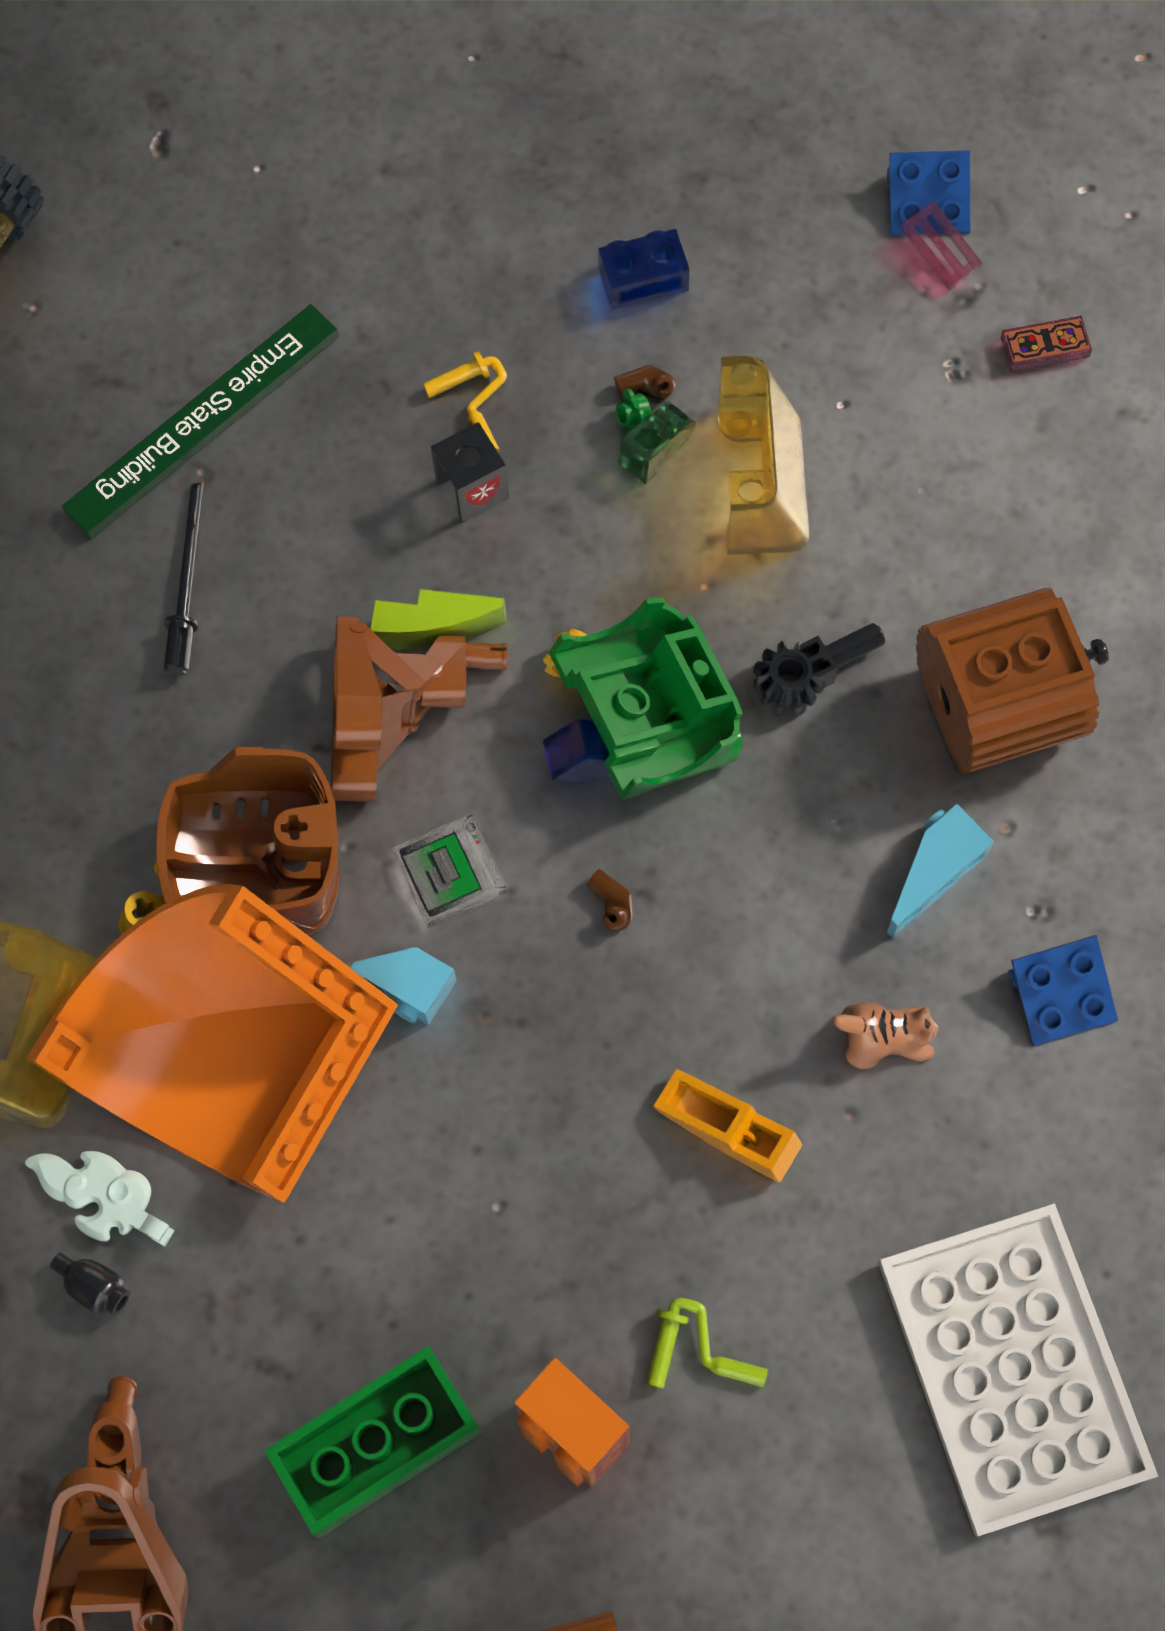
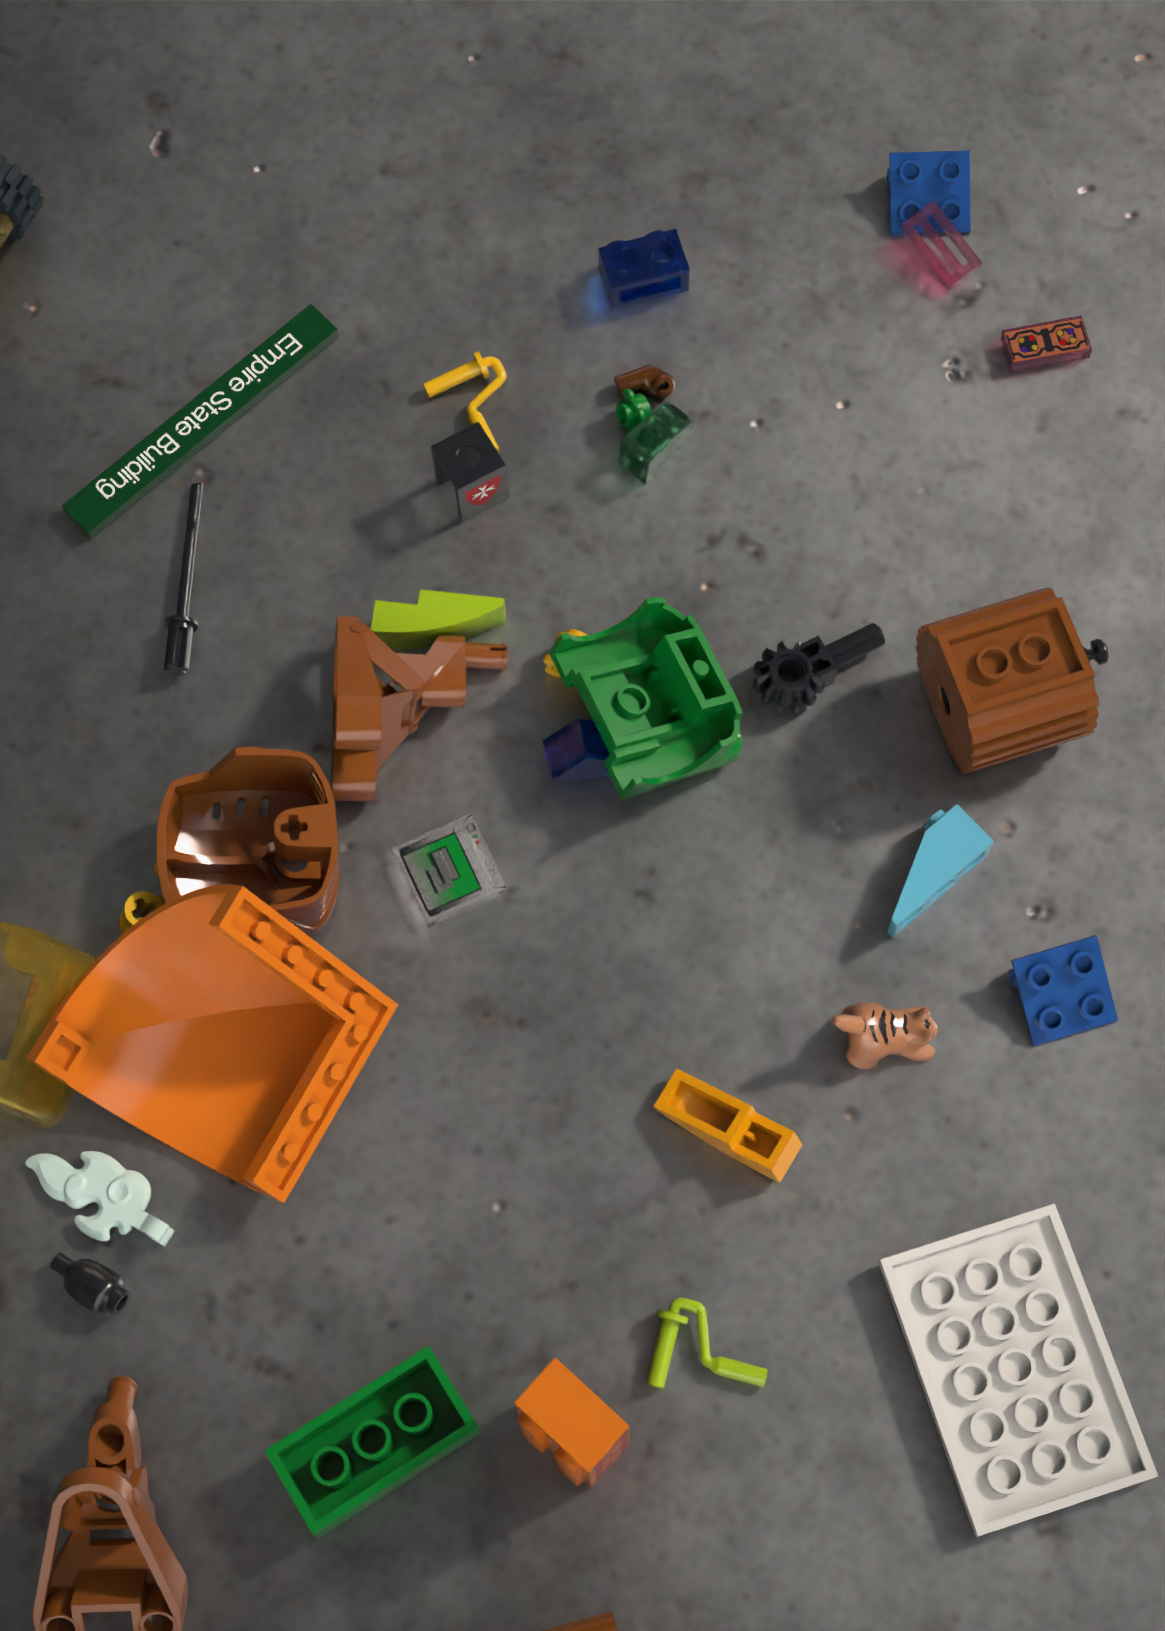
medium azure slope [351,947,457,1025] -> none
reddish brown arm [587,869,633,930] -> none
clear yellow windscreen [717,356,809,555] -> none

